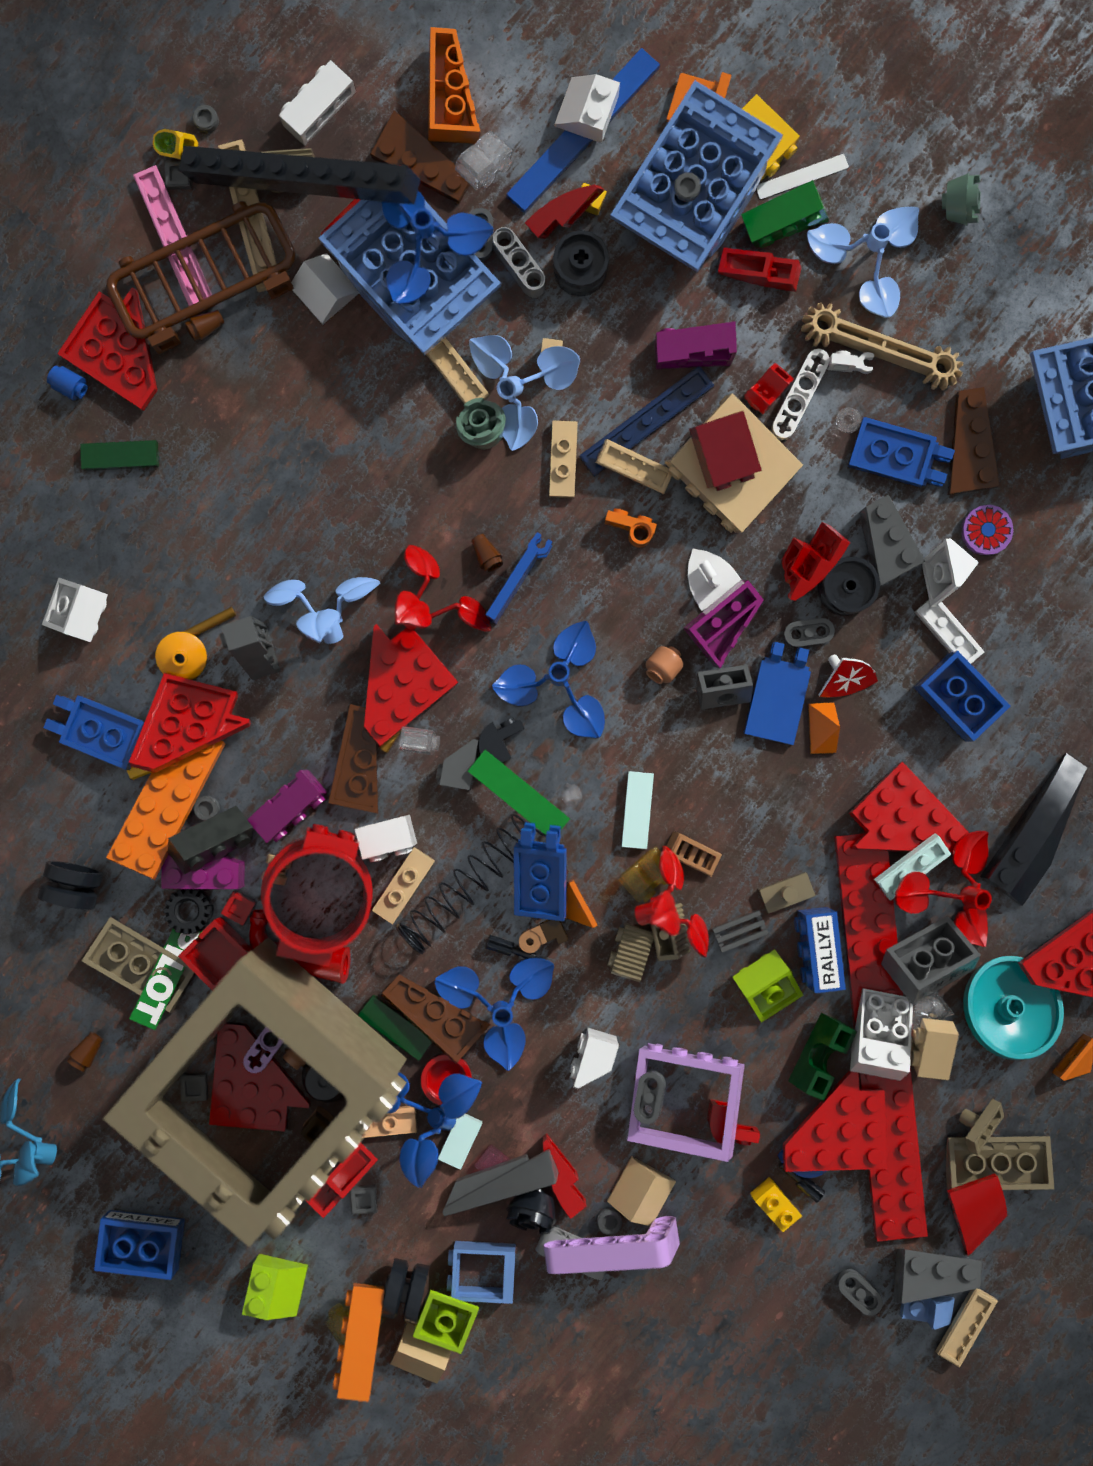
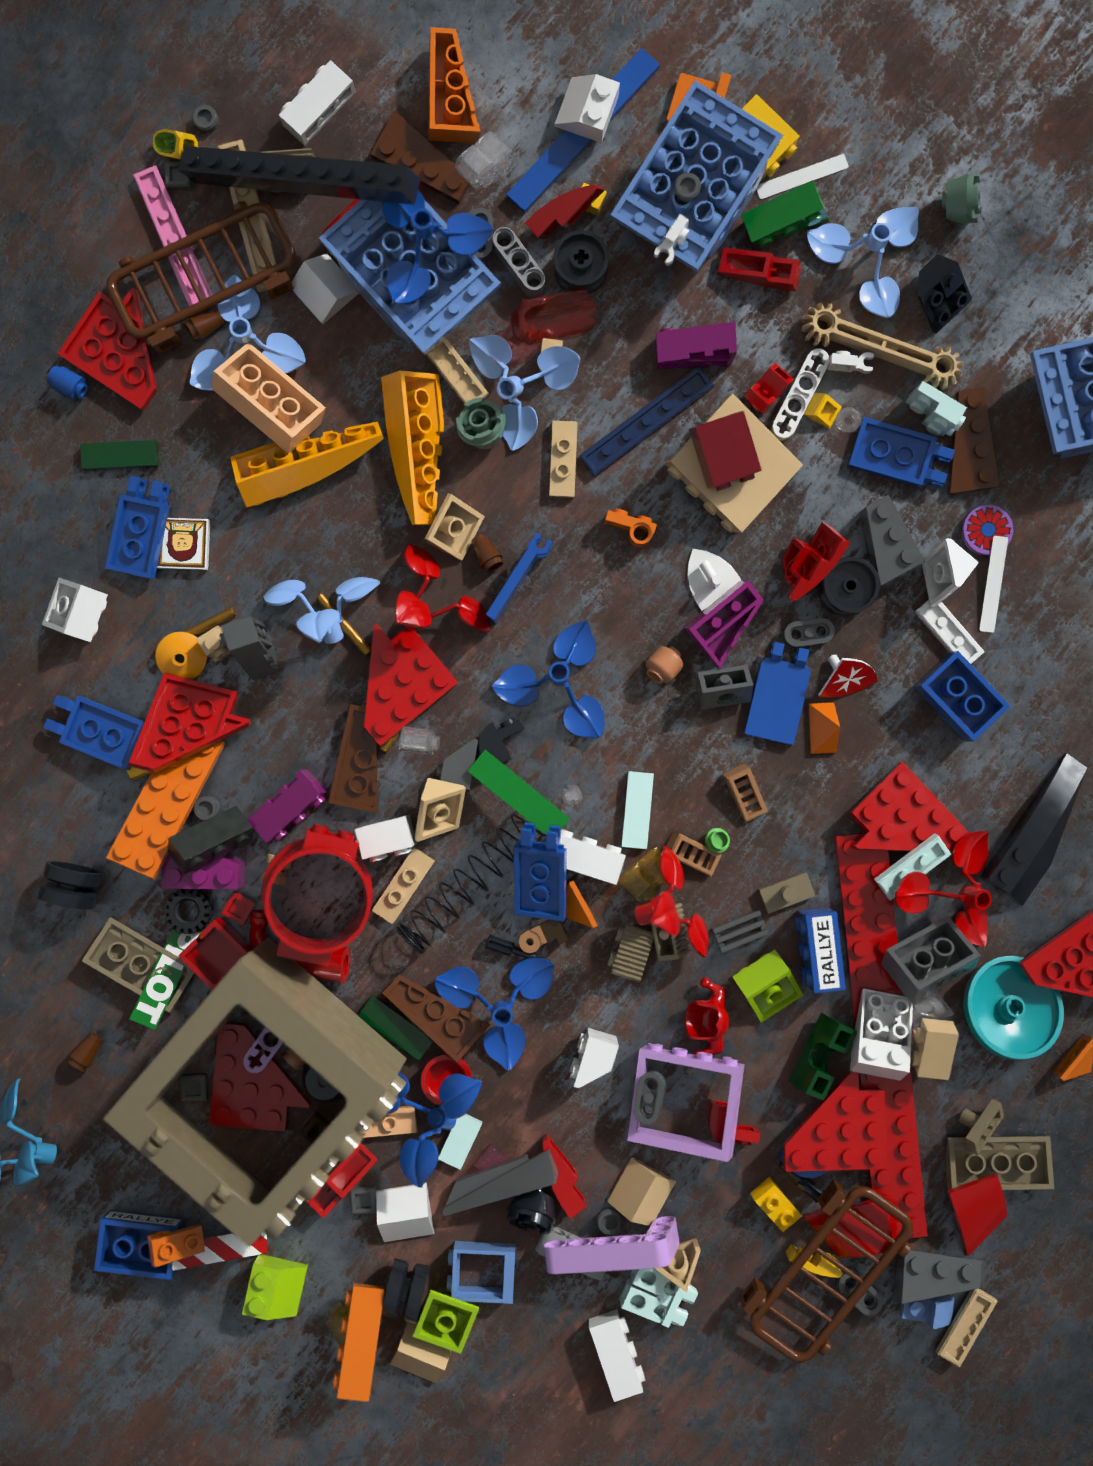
tan plate [595,439,672,494] -> none
none -> blue tile [105,476,170,579]
none -> orange plate [148,1224,205,1267]
none -> tile [157,518,210,571]
none -> sticker [172,1231,268,1271]
none -> light blue plant [190,275,306,391]
none -> tan brick [196,625,231,662]
none -> light nougat brick [211,342,326,454]
none -> light orange wedge [230,422,384,508]
none -> pearl gold bar [316,593,371,656]
none -> white slope [376,1183,434,1242]
none -> light orange wedge [381,370,444,525]
none -> tan slope [415,778,466,842]
none -> tan slope [425,493,485,561]
none -> clear red hair [510,290,597,346]
none -> white brick [560,829,626,885]
none -> white brick [589,1309,646,1402]
none -> light aqua hips [619,1268,698,1328]
none -> white plate [654,214,690,266]
none -> tan slope [654,1238,701,1292]
none -> red piece [685,977,729,1055]
none -> bright green plate [705,828,730,854]
none -> medium nougat slope [723,764,768,822]
none -> reddish brown bar [740,1179,913,1363]
none -> yellow slope [786,1244,843,1278]
none -> red slope [803,1200,893,1258]
none -> yellow slope [804,393,842,429]
none -> light aqua plate [905,381,967,436]
none -> black slope [917,254,972,334]
none -> white sticker [979,536,1008,632]

